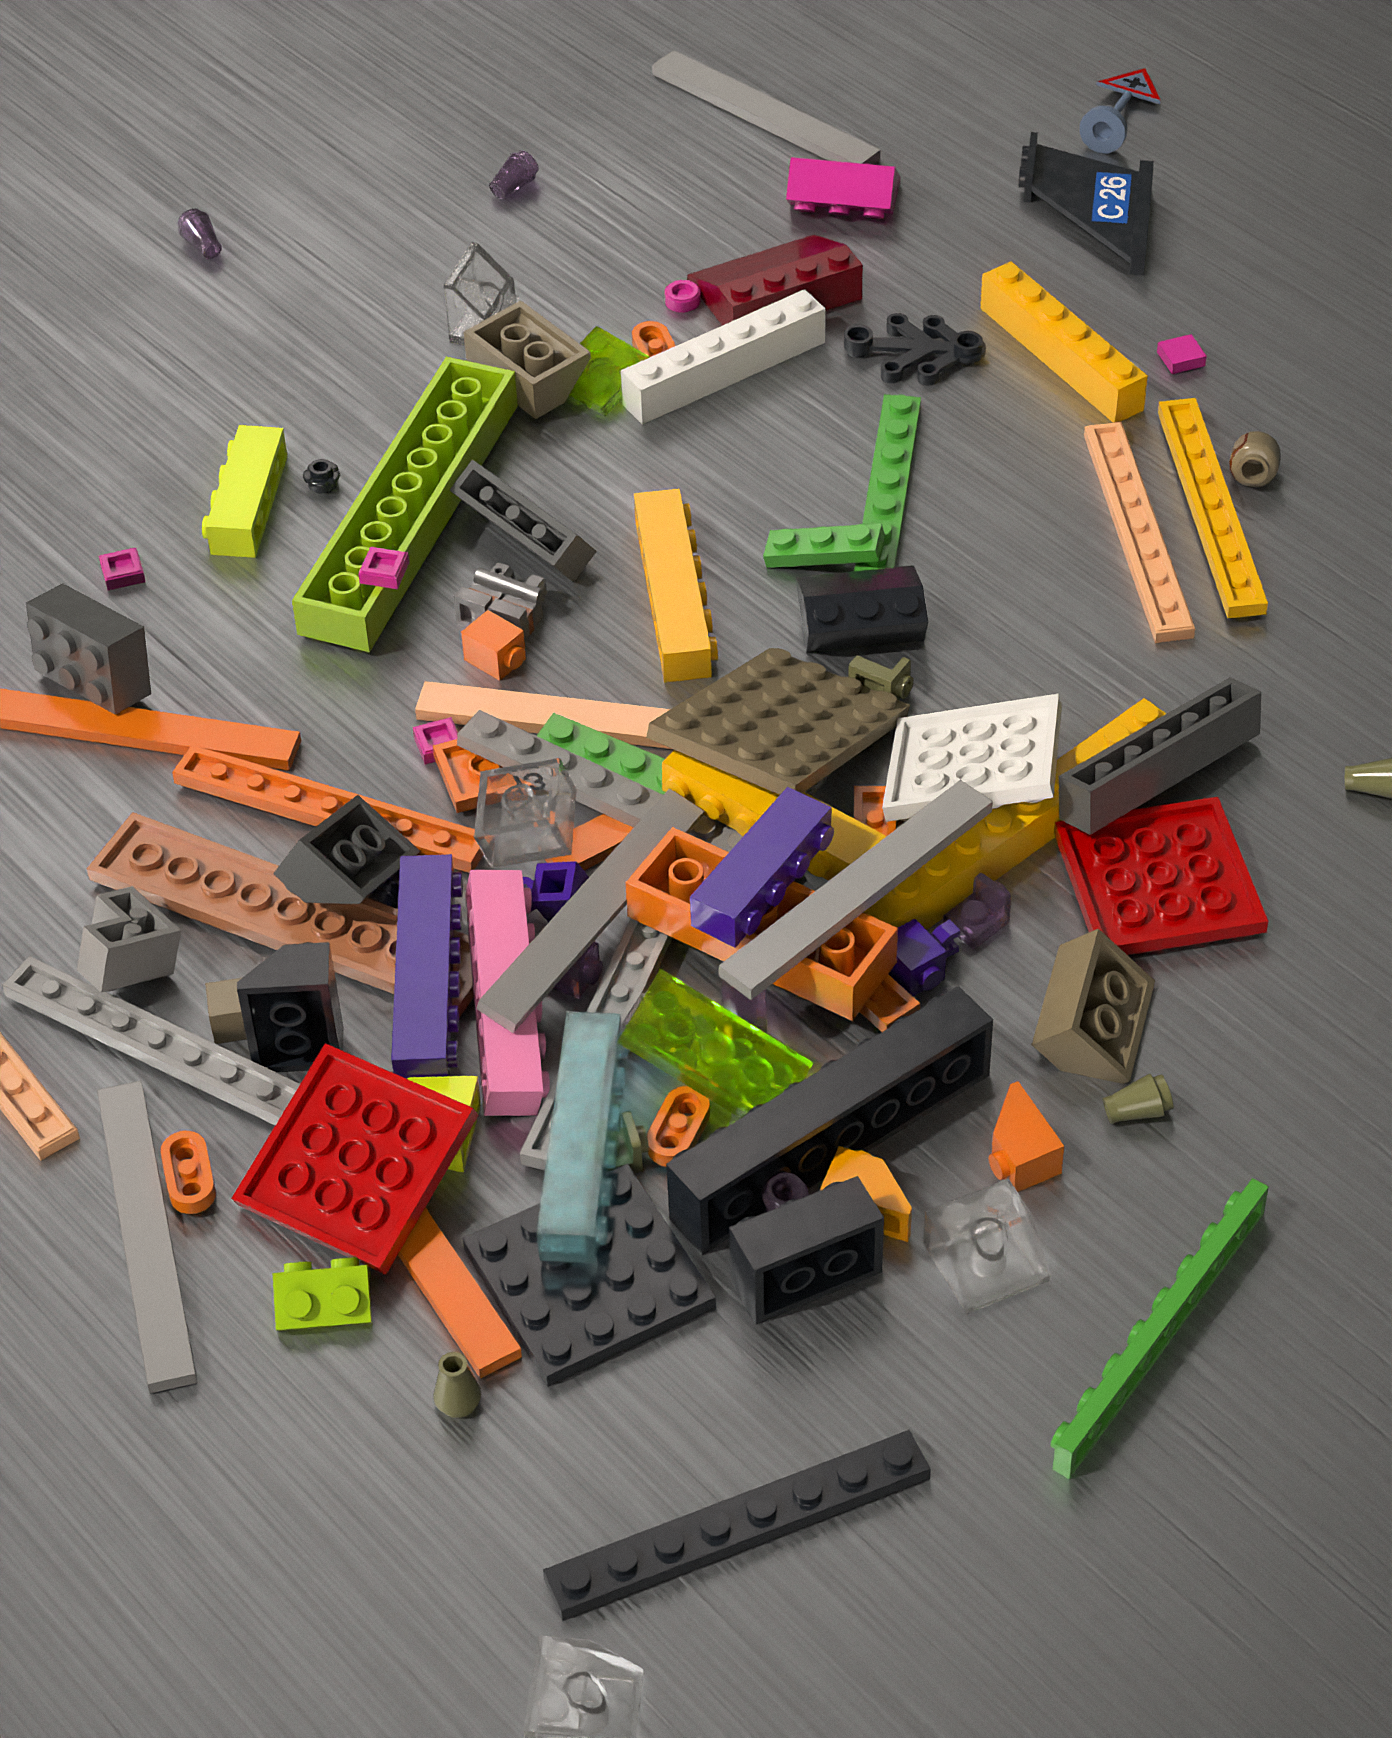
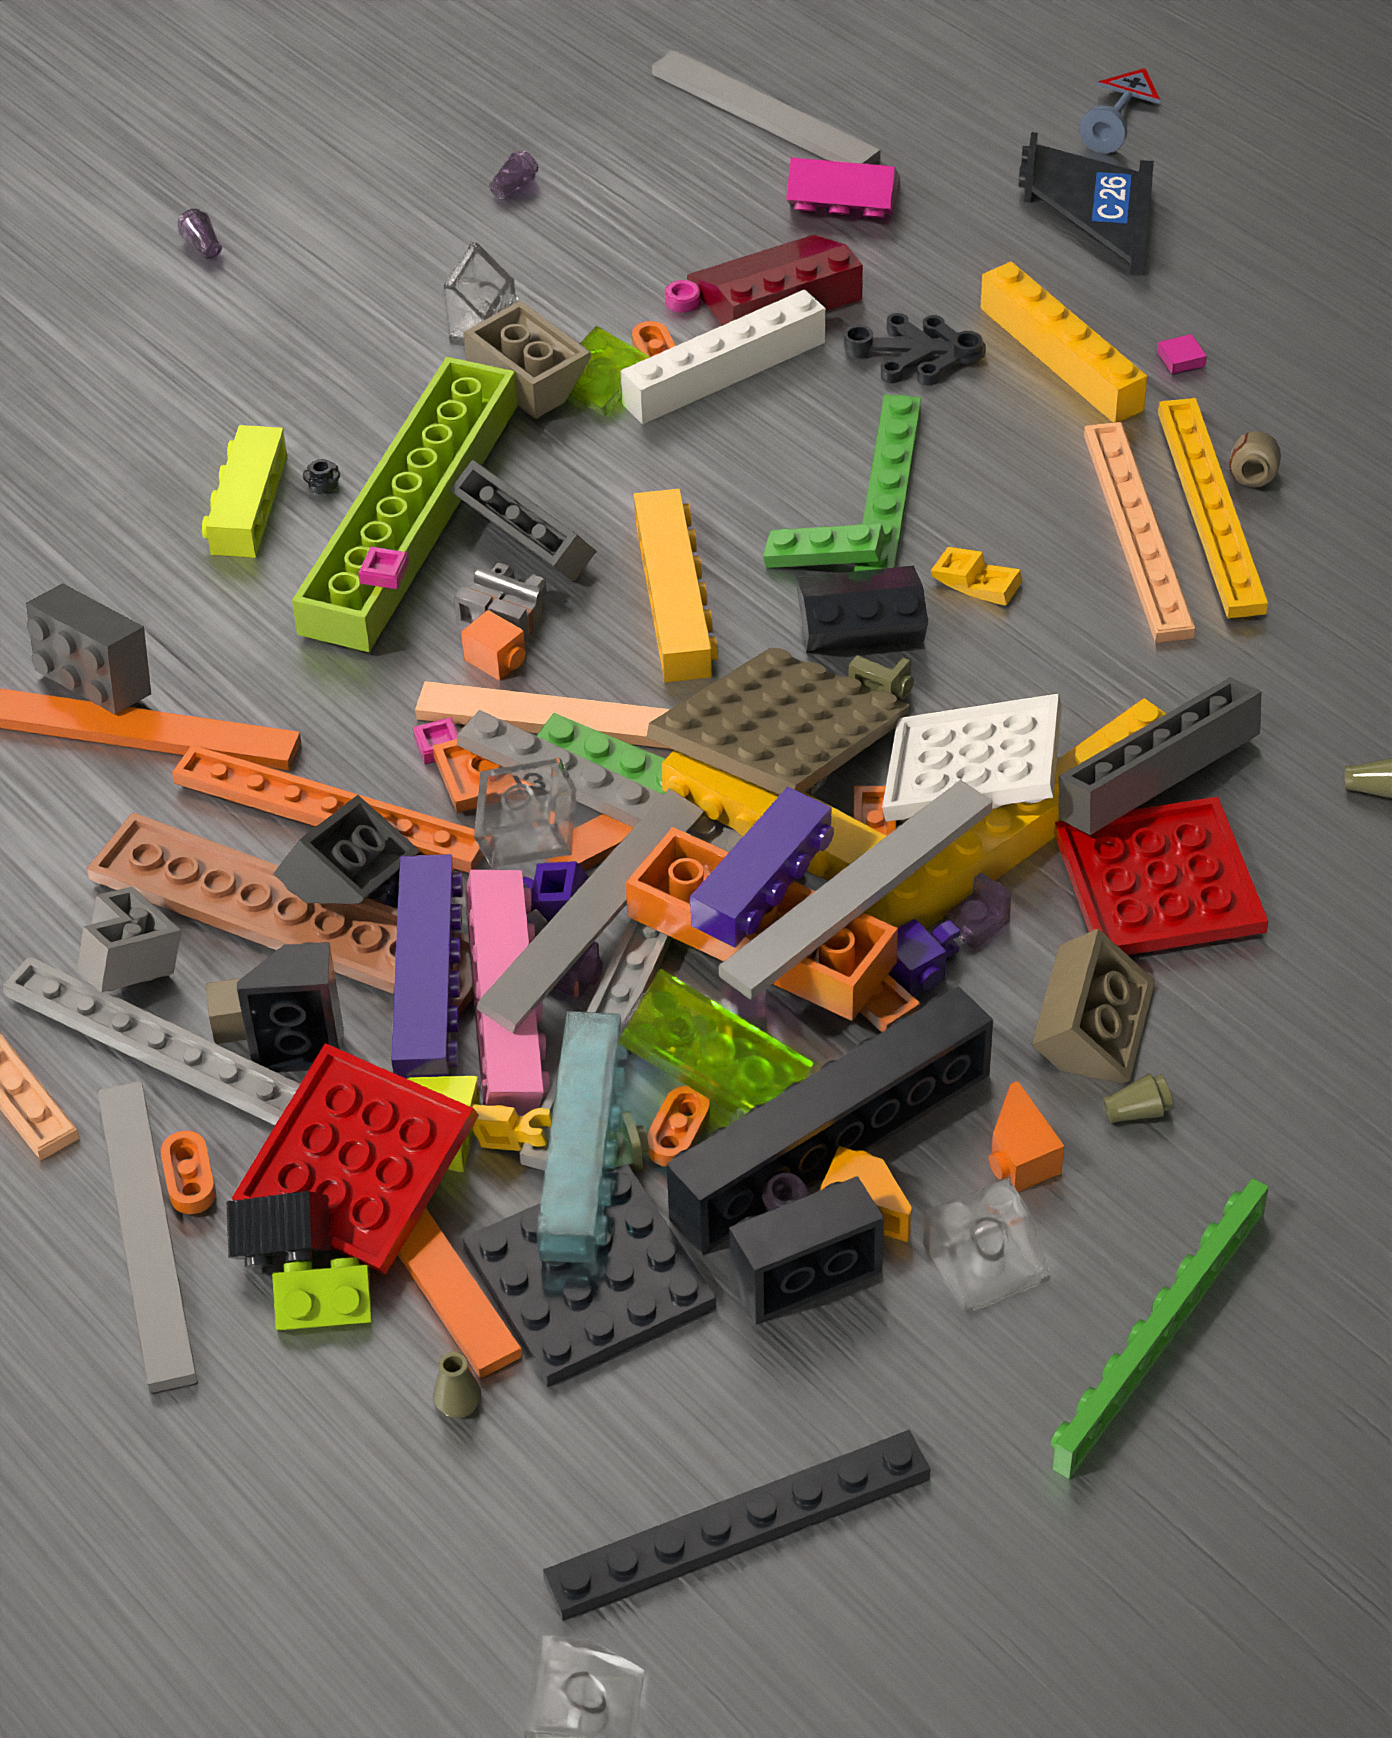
dark pink tile [98,547,146,591] -> none
none -> black brick [226,1191,331,1268]
none -> yellow plate [472,1105,556,1151]
none -> yellow slope [931,547,1023,606]

